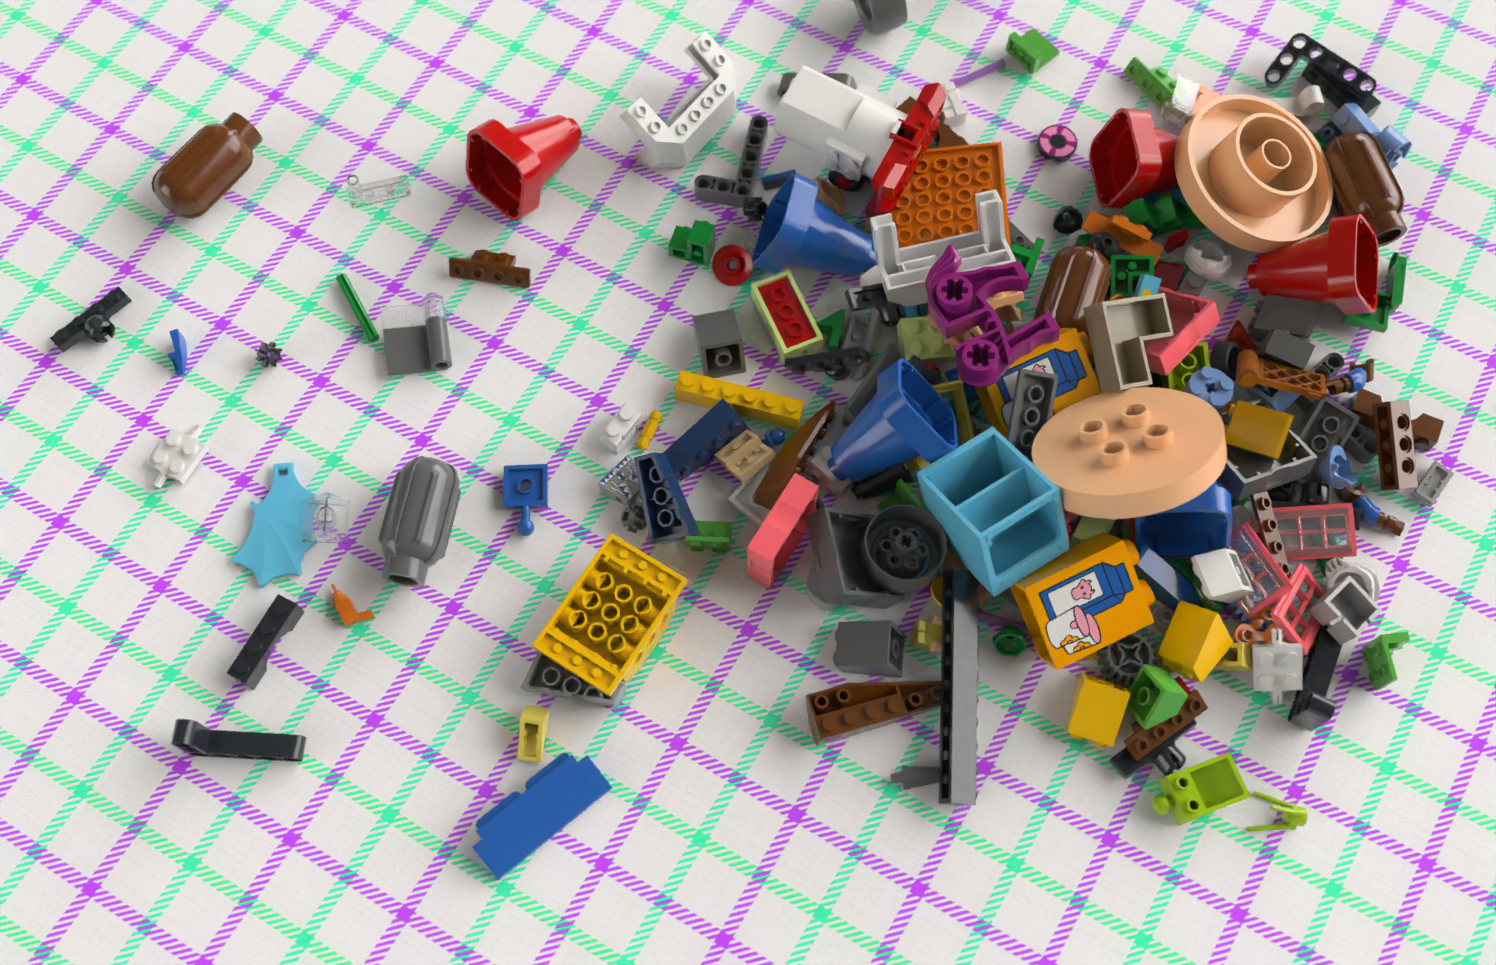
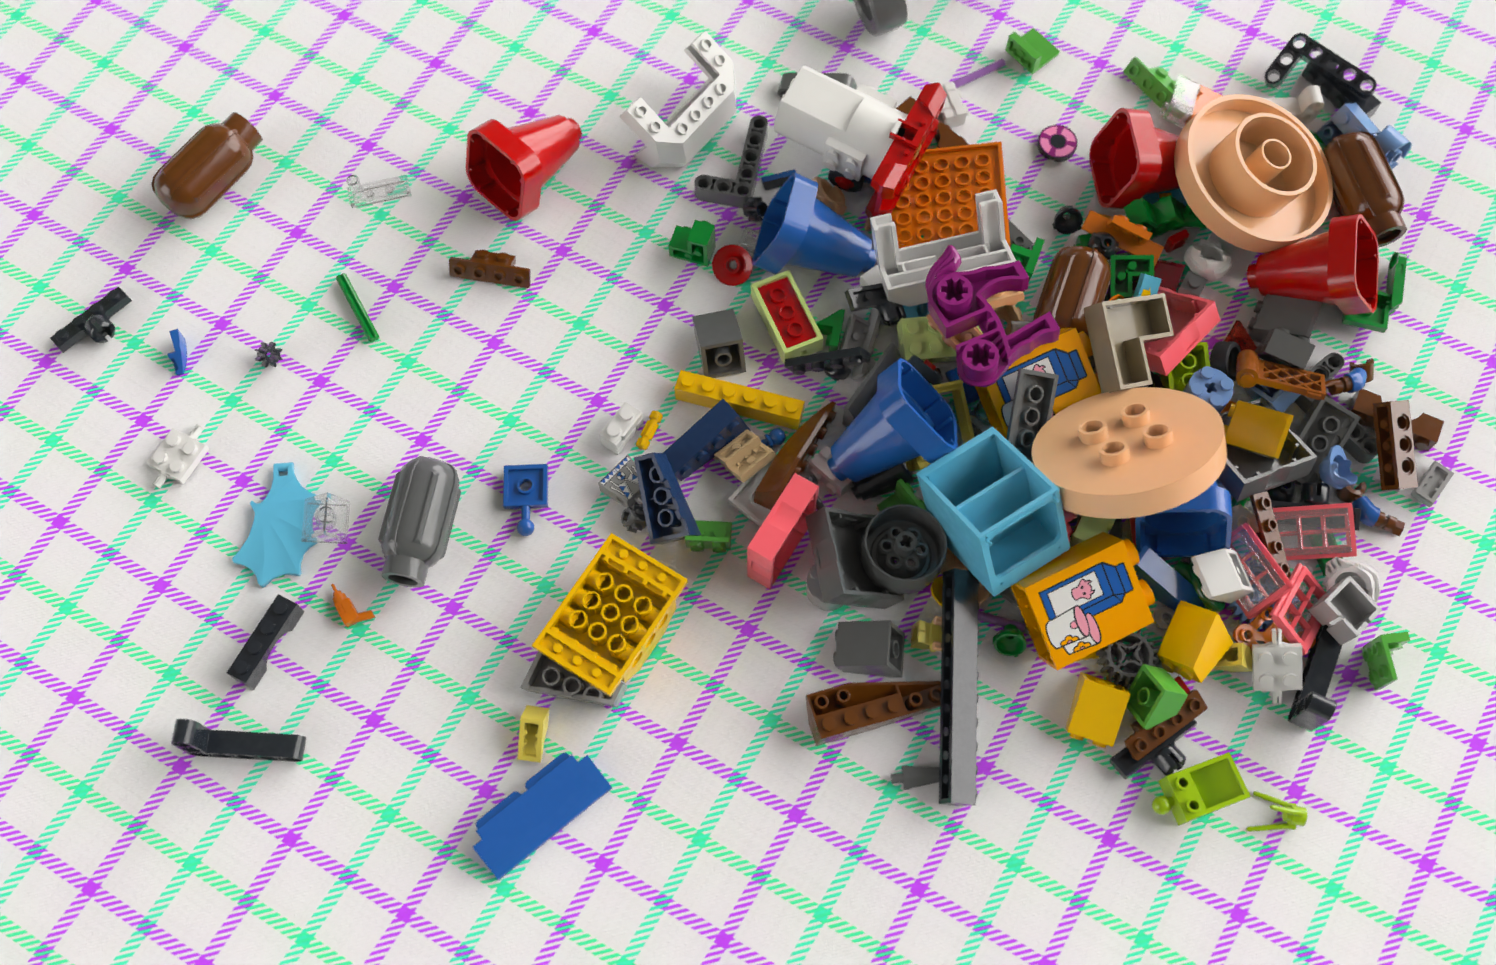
dark grey door [380,293,452,376] -> none

